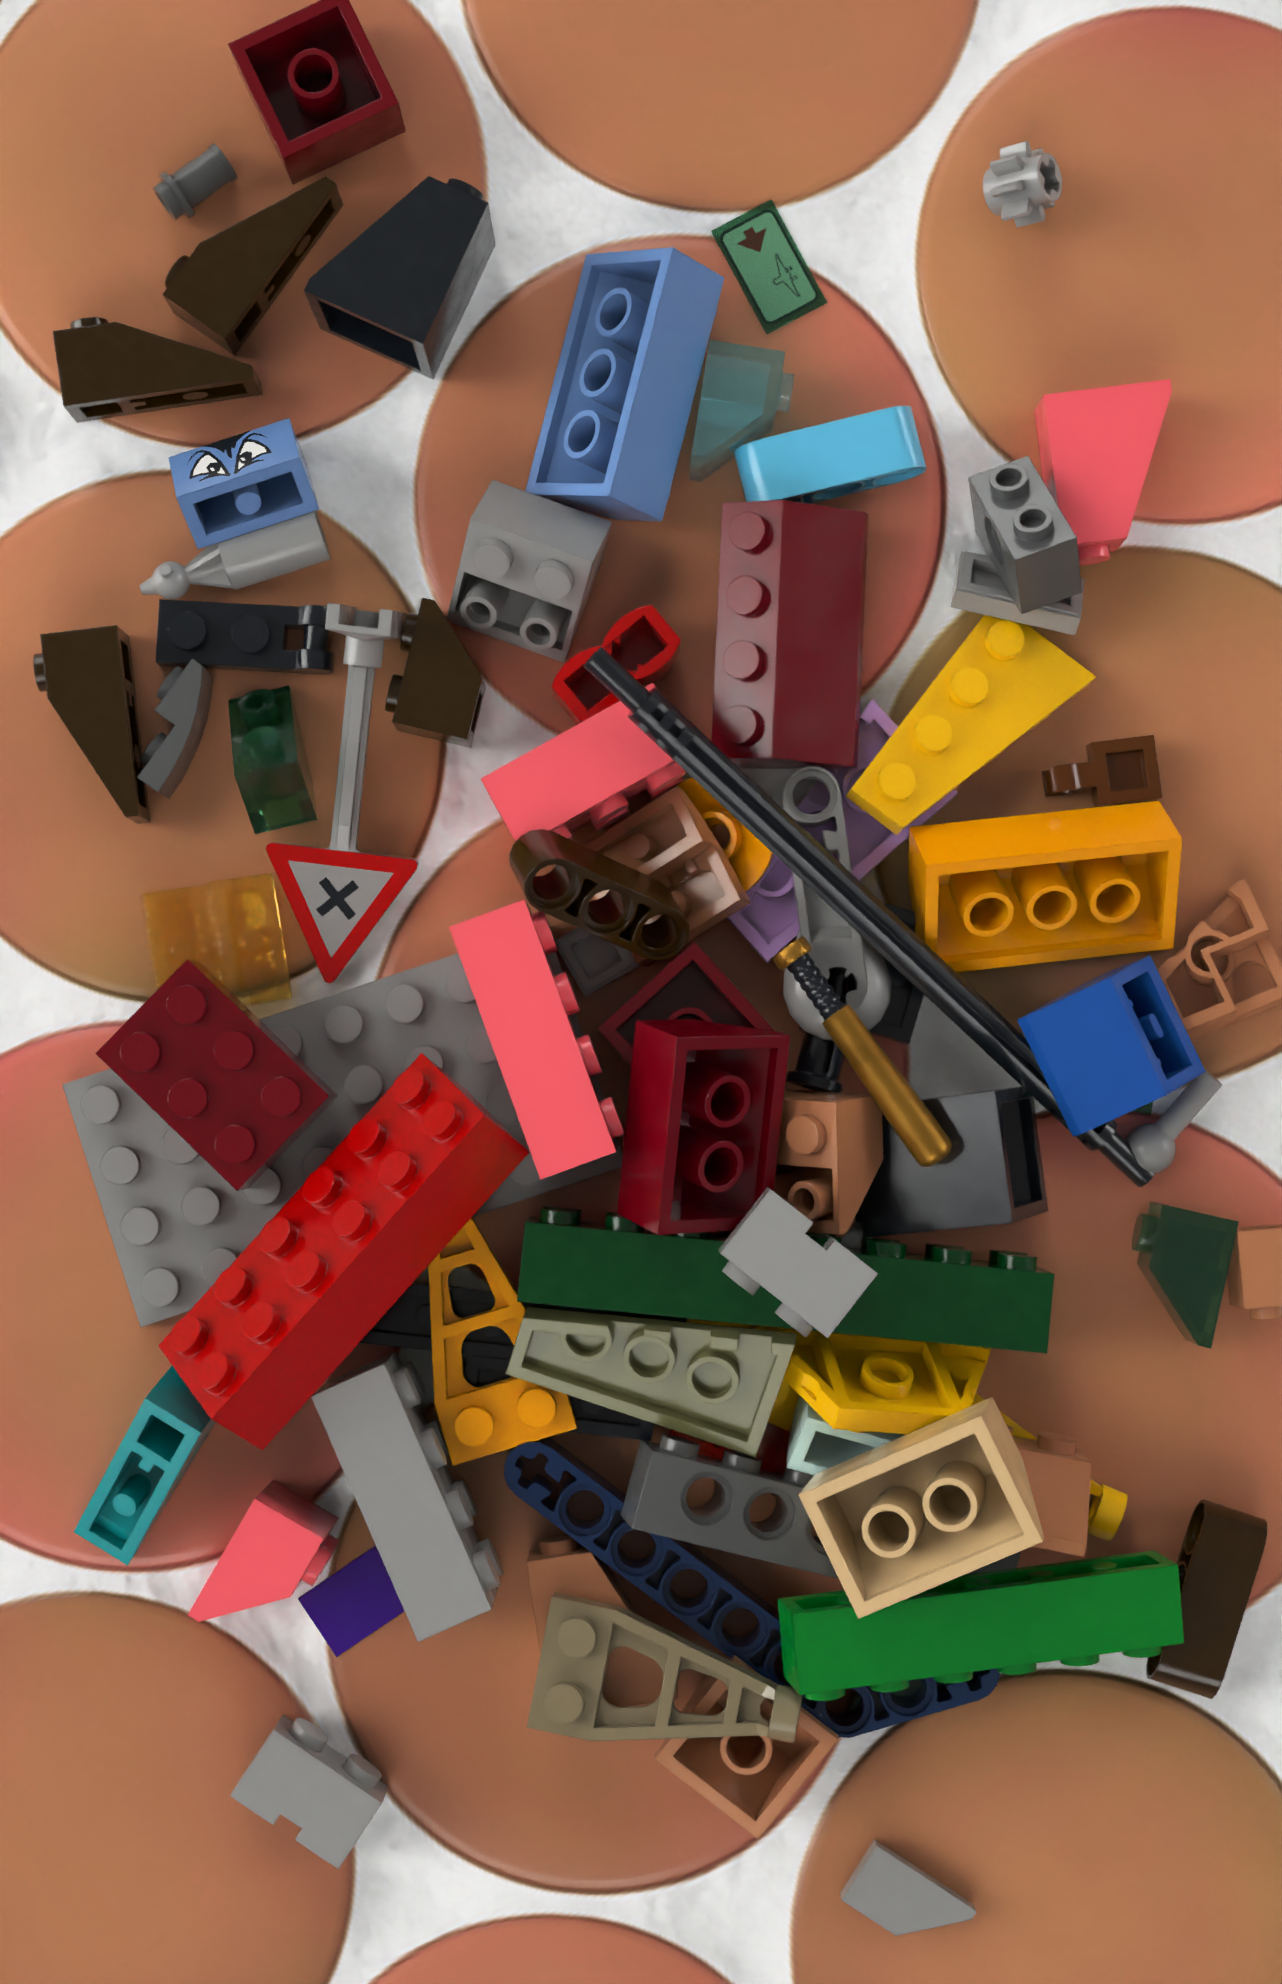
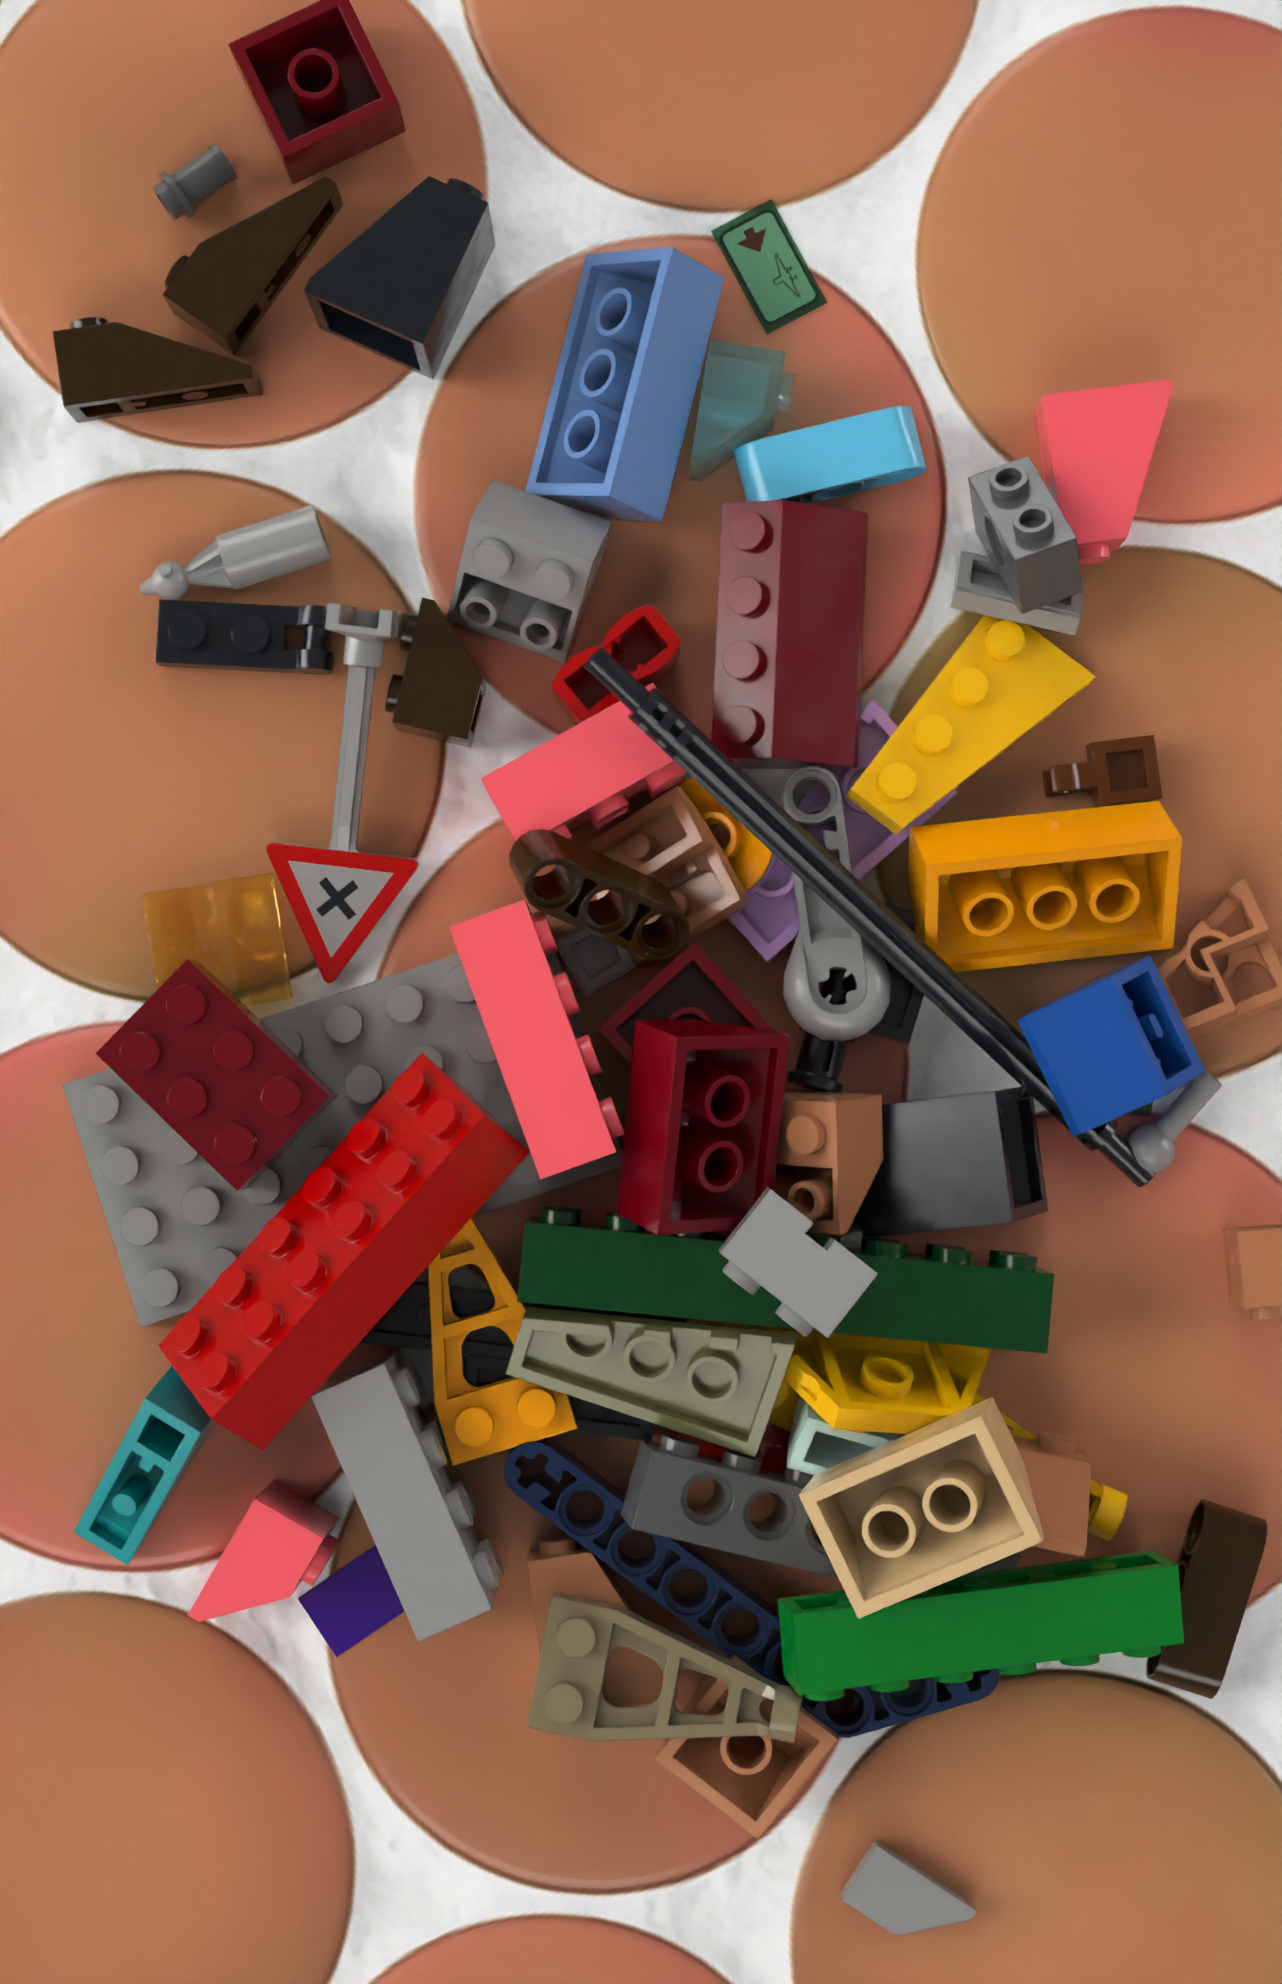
dark brown slope [33,625,150,824] -> none
dark grey slope [137,659,213,799] -> none
medium blue brick [169,418,319,549] -> none
clear green slope [228,685,317,834] -> none
light grey brick [230,1715,388,1869] -> none
pearl gold piece [773,937,952,1167] -> none
light grey gear [983,141,1062,228] -> none
clear green slope [1132,1202,1239,1349] -> none

